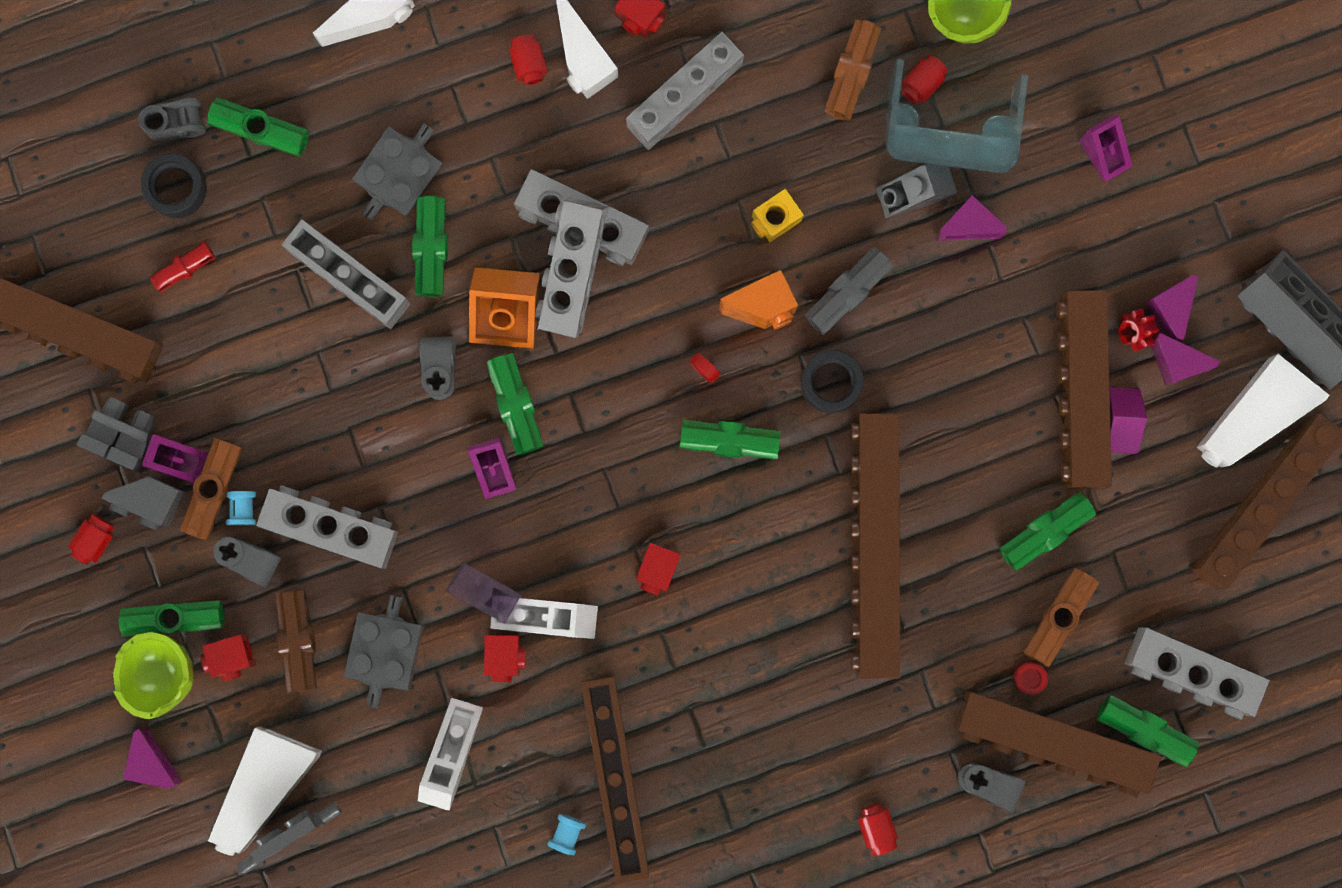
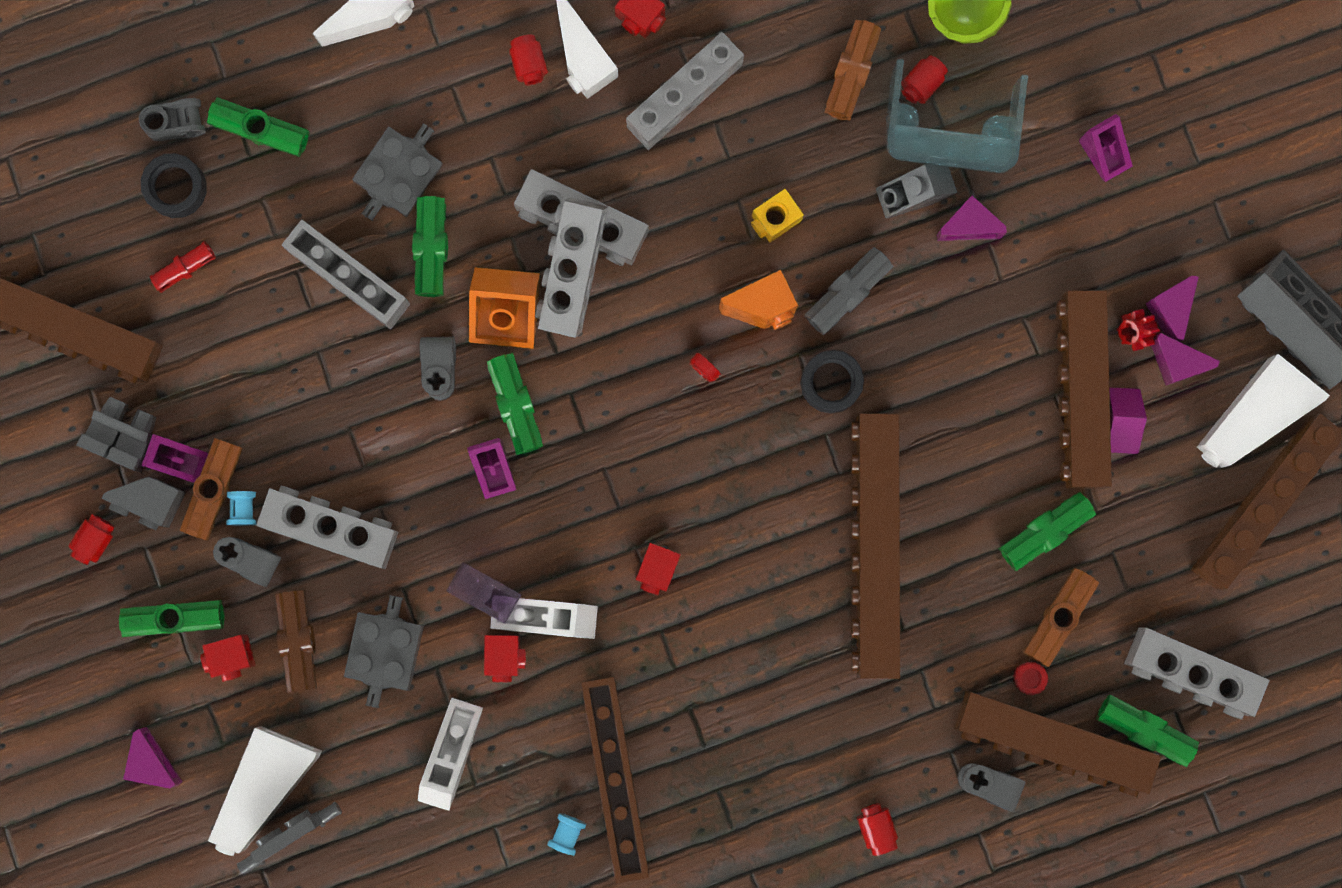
lime cylinder [113,632,194,719] -> none
green piece [680,420,781,460] -> none

